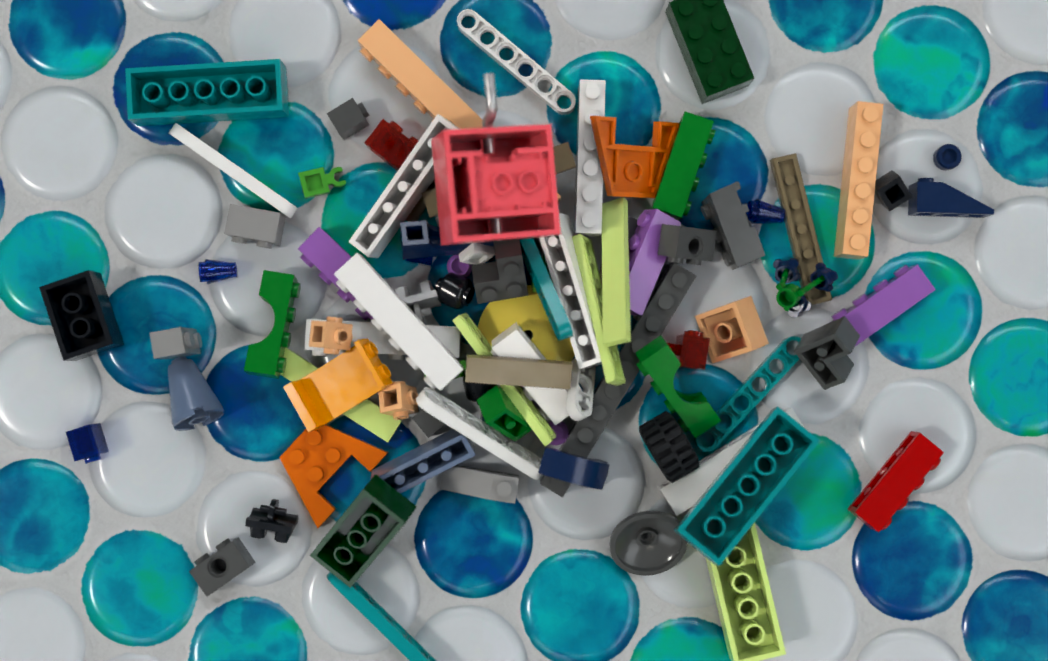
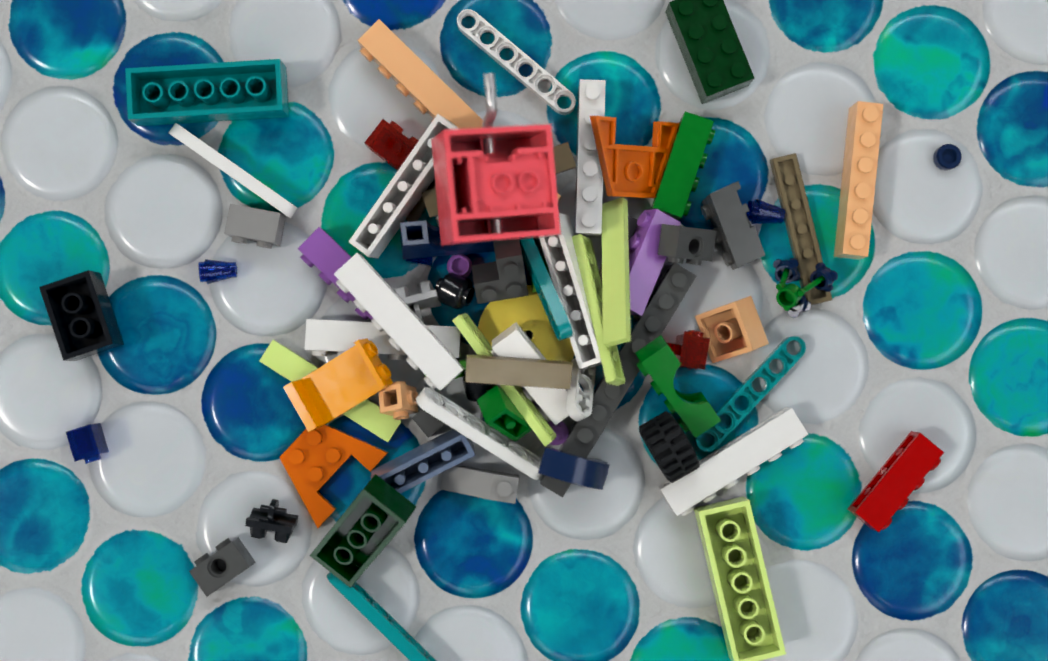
light grey brick [149,327,202,359] -> none
sand blue cone [168,357,224,431] -> none
green arch [244,270,301,379] -> none
bright green plate [298,167,346,199] -> none
light nougat brick [309,317,353,355] -> none
dark grey brick [327,98,370,140] -> none
white tile [459,243,495,265] -> none
dark grey dish [609,511,688,576] -> none
teal brick [674,406,820,566] -> none
dark grey brick [794,316,860,390] -> none
medium lavender brick [831,264,936,346] -> none
black brick [875,170,912,212] -> none
dark blue slope [908,178,994,218] -> none

